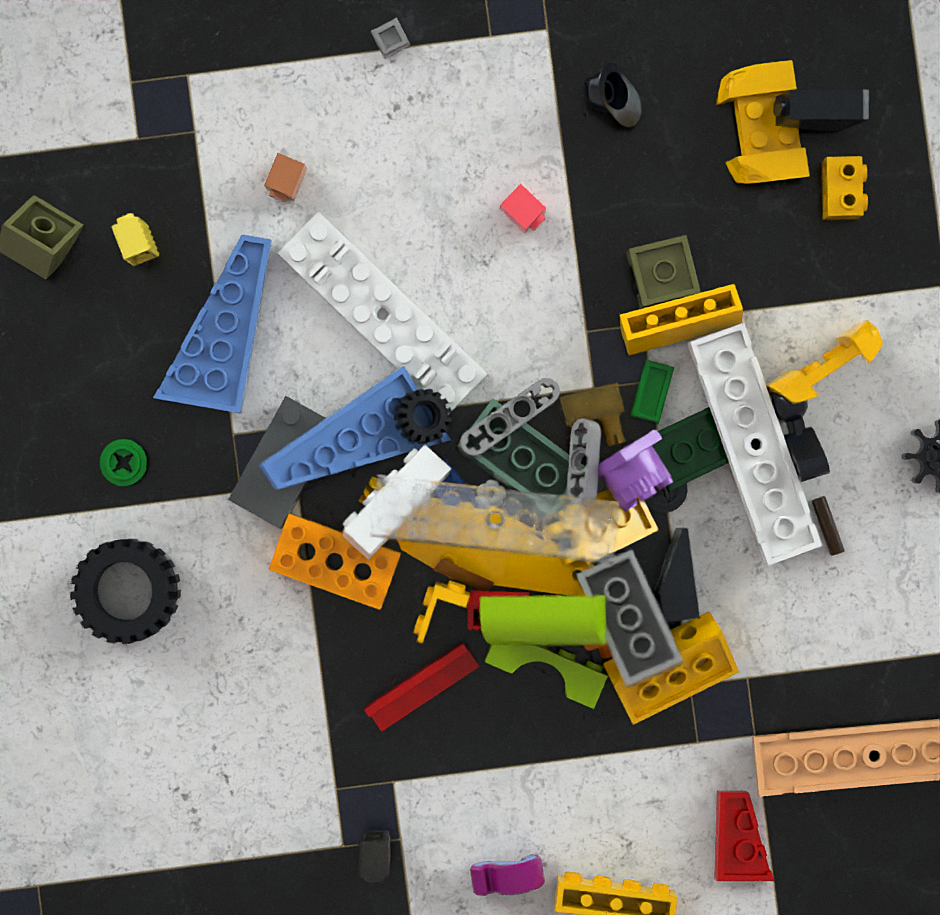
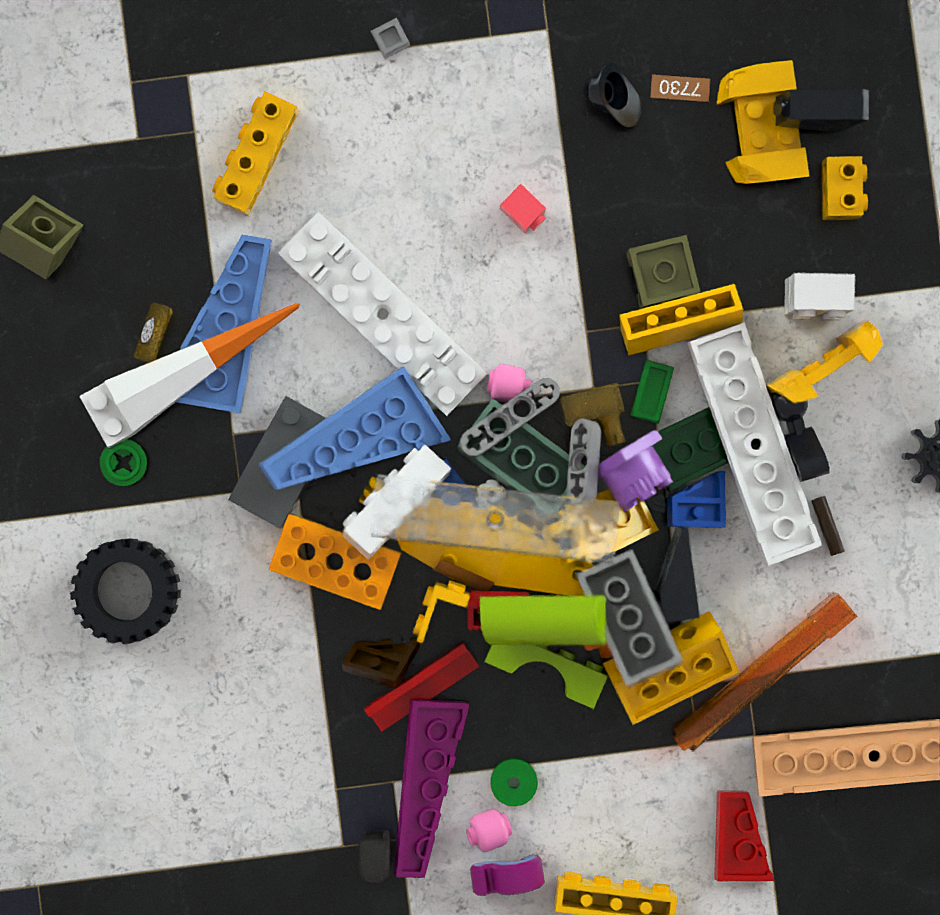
light yellow brick [111,214,160,266] -> none
nougat brick [264,153,307,202] -> none
black tyre [394,389,452,444] -> none
none -> white plate [80,303,300,449]
none -> clear yellow slope [134,303,173,363]
none -> yellow brick [212,91,299,216]
none -> dark brown wing [342,638,420,689]
none -> magenta wing [393,699,469,878]
none -> bright pink head [466,809,512,852]
none -> bright pink head [487,364,531,405]
none -> green piece [490,758,538,807]
none -> medium nougat sticker [650,75,710,102]
none -> blue wing [667,471,726,528]
none -> clear orange brick [673,592,857,752]
none -> white piece [785,273,855,321]

